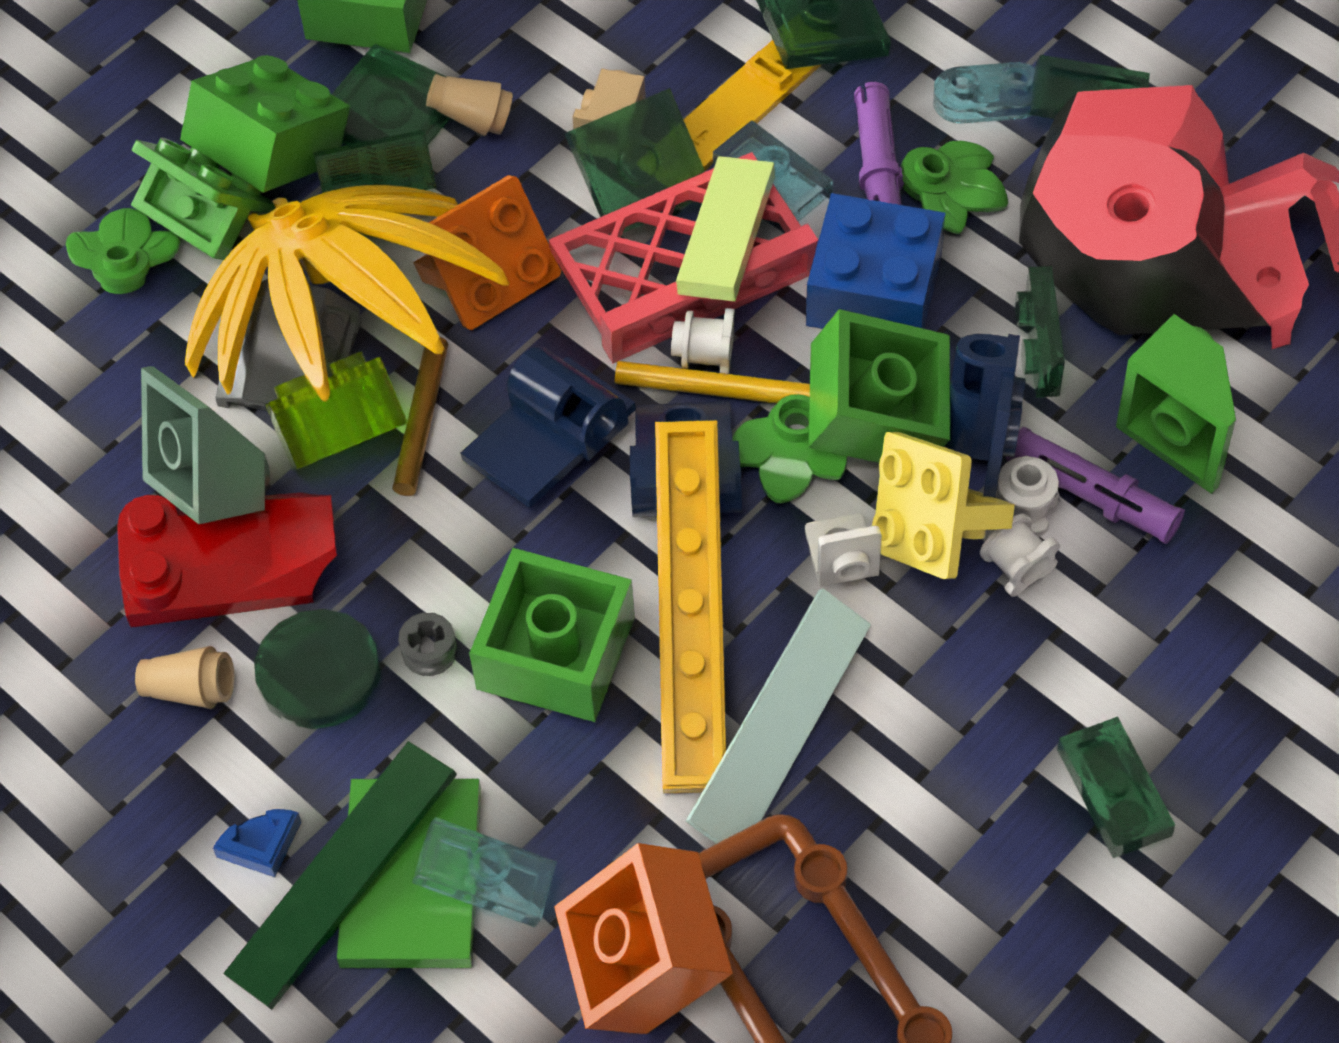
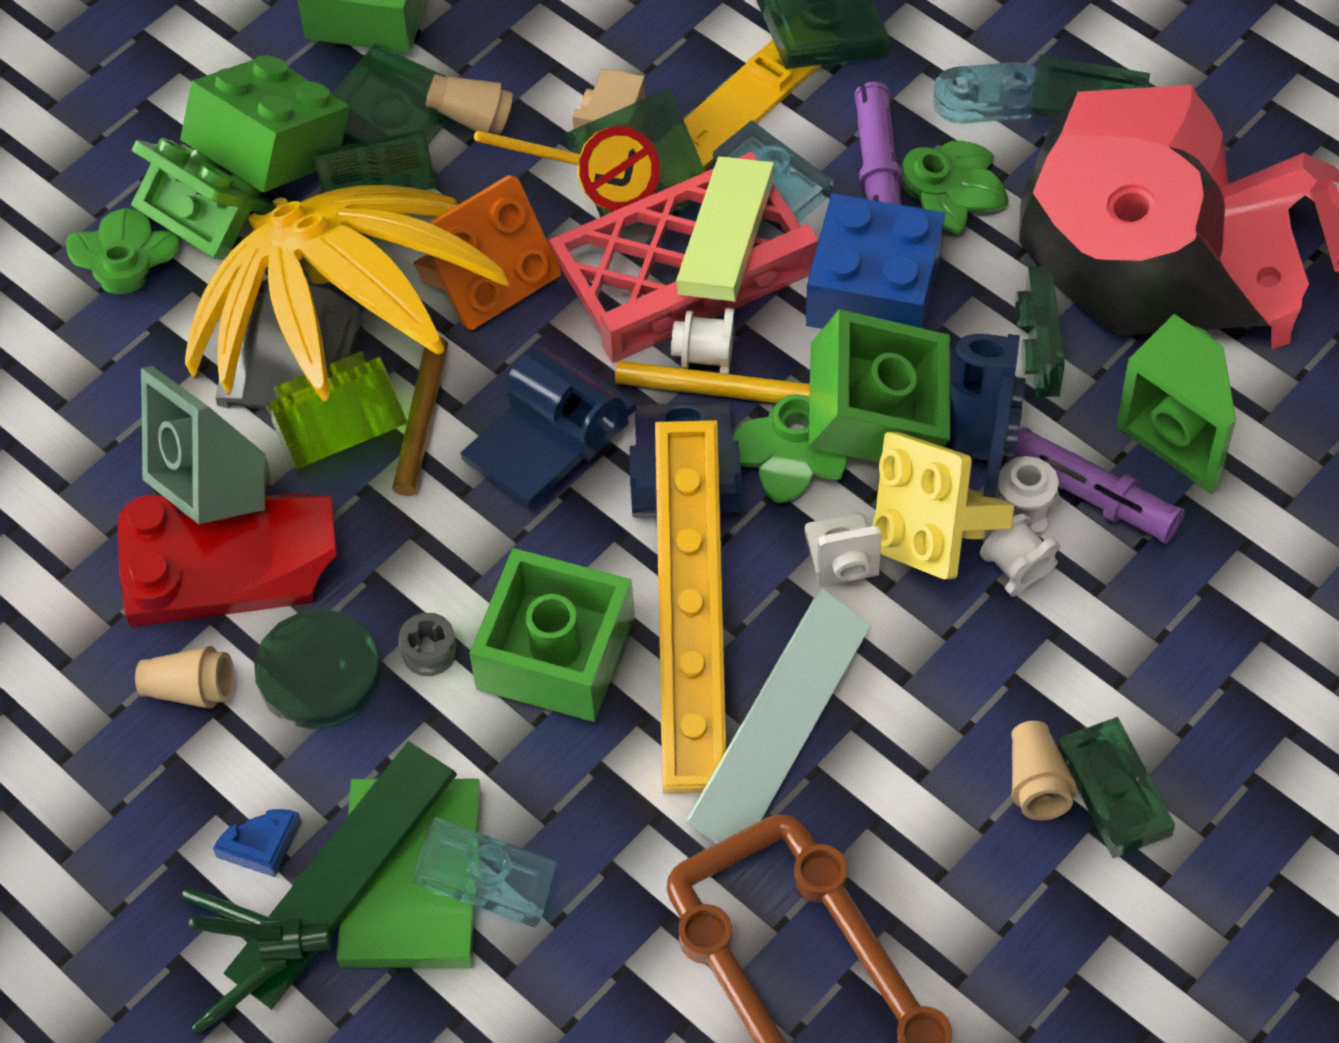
orange brick [554,843,733,1034] -> none
none -> dark green plant [182,888,331,1034]
none -> piece [474,126,660,211]
none -> tan cone [1011,721,1076,820]

